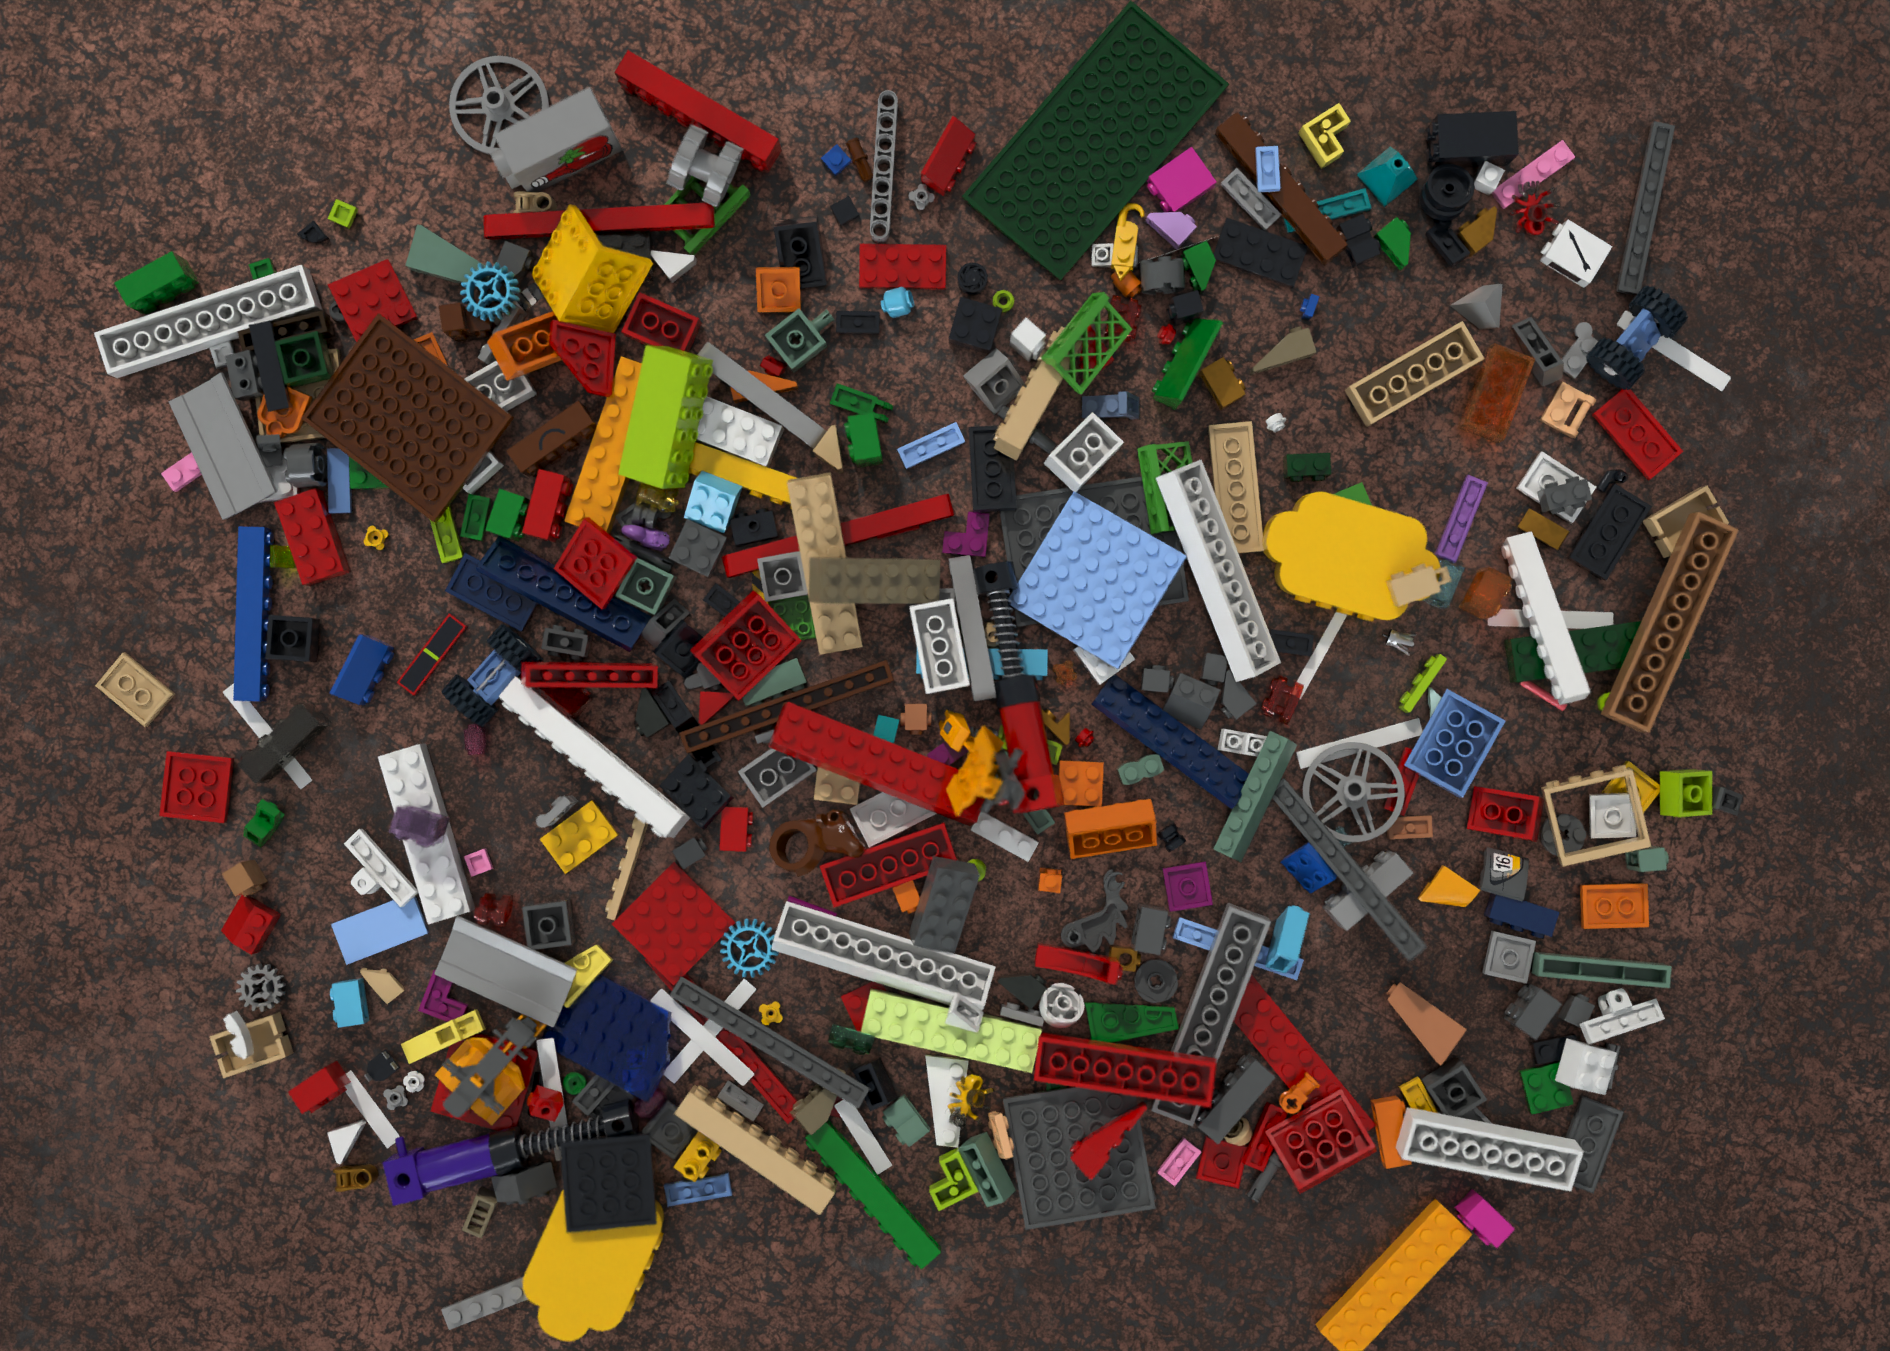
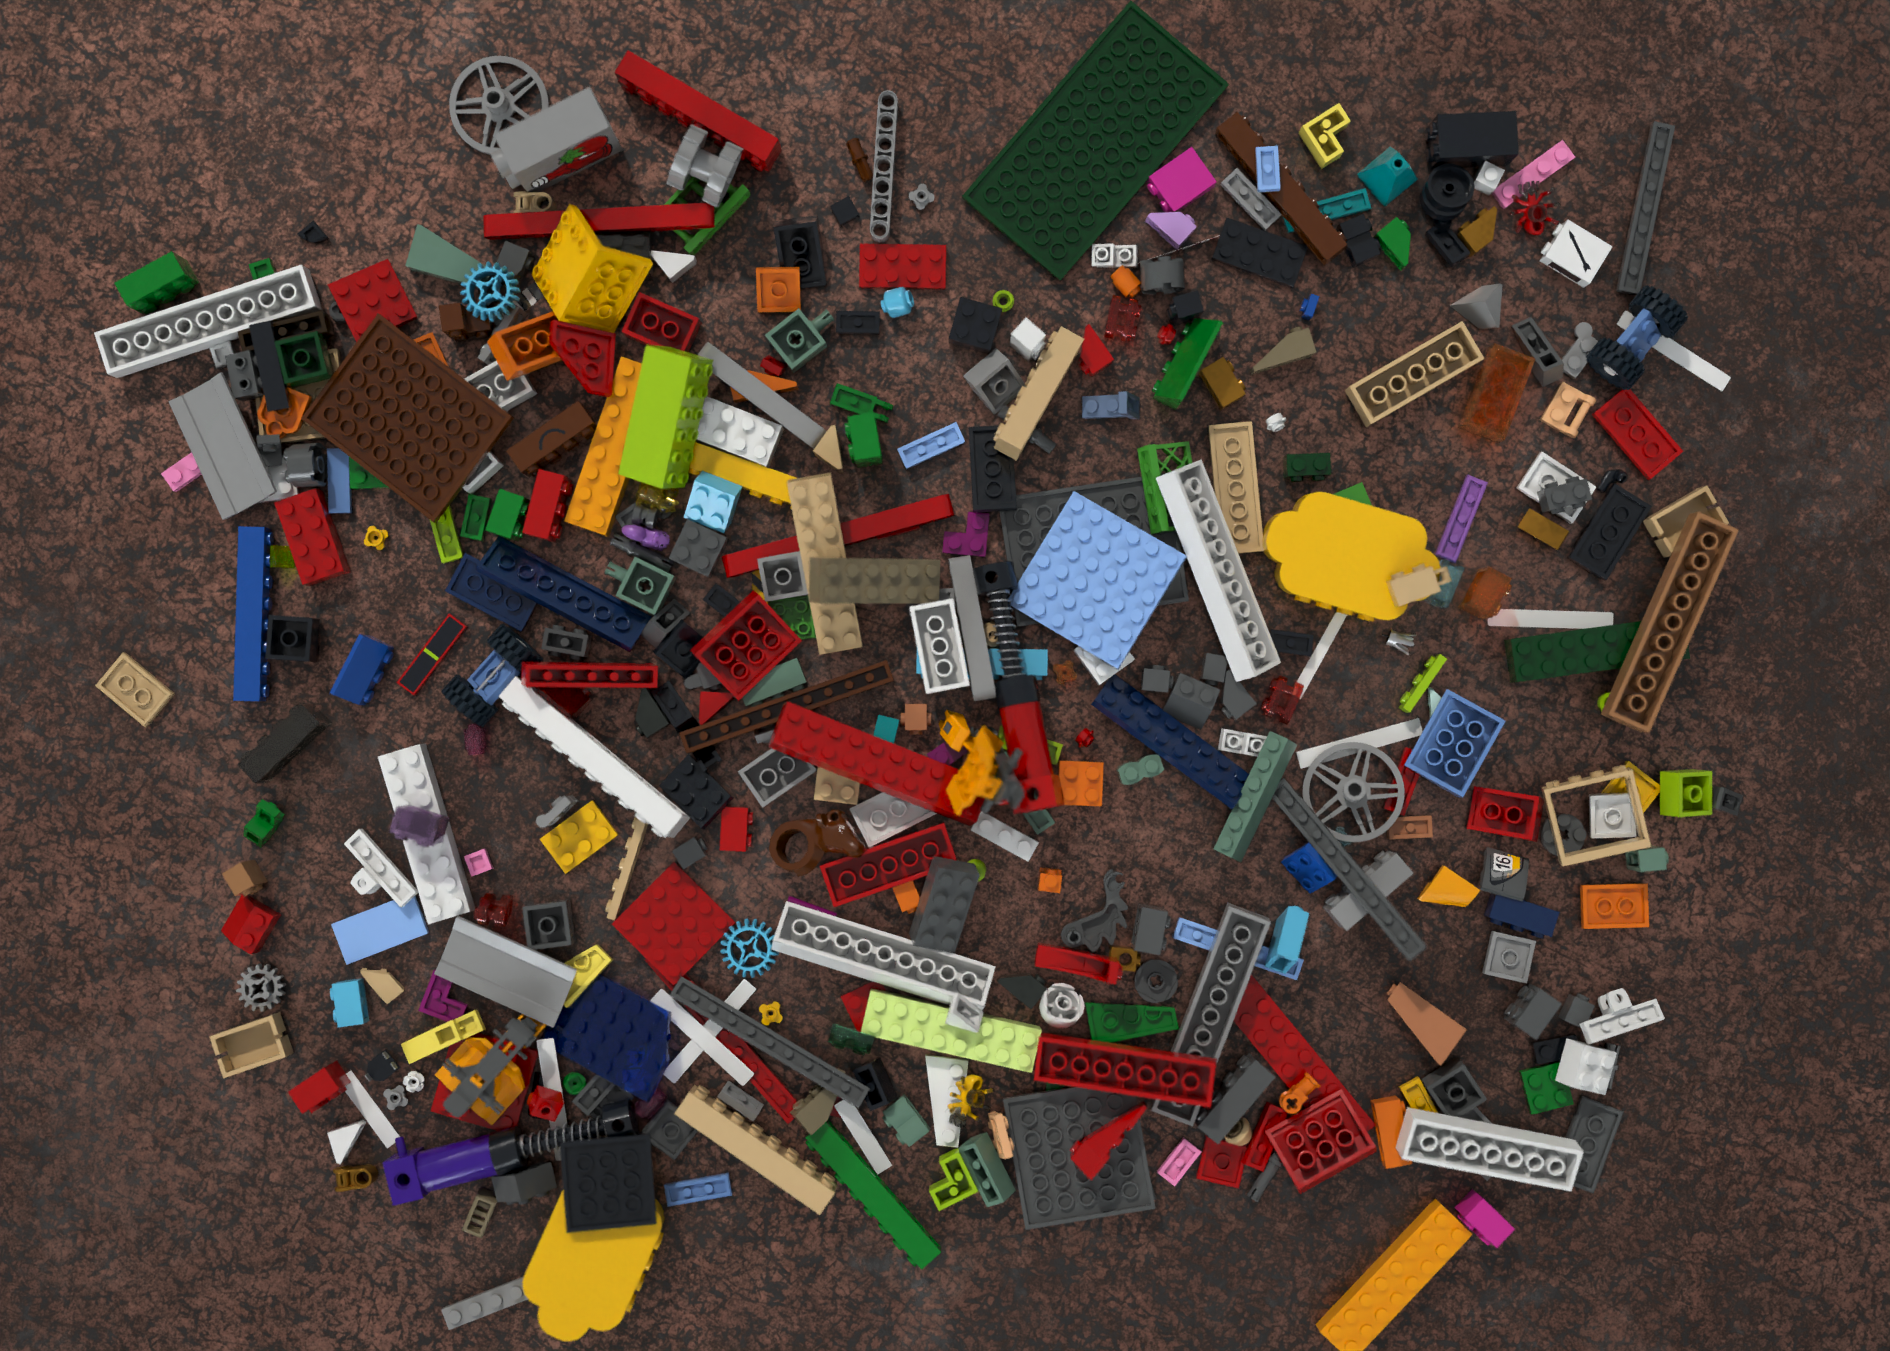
red plate [159,751,234,823] -> none
white sticker [223,683,312,790] -> none
white slope [223,1011,254,1060] -> none
lime plate [328,199,358,229] -> none
red plate [553,517,637,609] -> none
yellow brick [673,1131,722,1182] -> none
black brick [730,508,779,547] -> none
blue plate [821,144,852,176] -> none
red slope [921,116,977,196] -> none
black wheel [958,262,988,296] -> none
light grey plate [1000,1002,1044,1027] -> none
bright green fence [1041,292,1132,394] -> none
pearl gold slope [1041,709,1070,746] -> none
white brick [1044,412,1124,492] -> none
orange brick [1064,799,1157,859] -> none
yellow plate [1111,203,1144,281] -> none
black wheel [1157,823,1186,852] -> none
magenta plate [1162,861,1213,912] -> none
green slope [1181,240,1216,295] -> none
white brick [1501,531,1590,705] -> none
coral piece [1519,681,1567,711] -> none
sand green brick [1531,952,1672,988] -> none

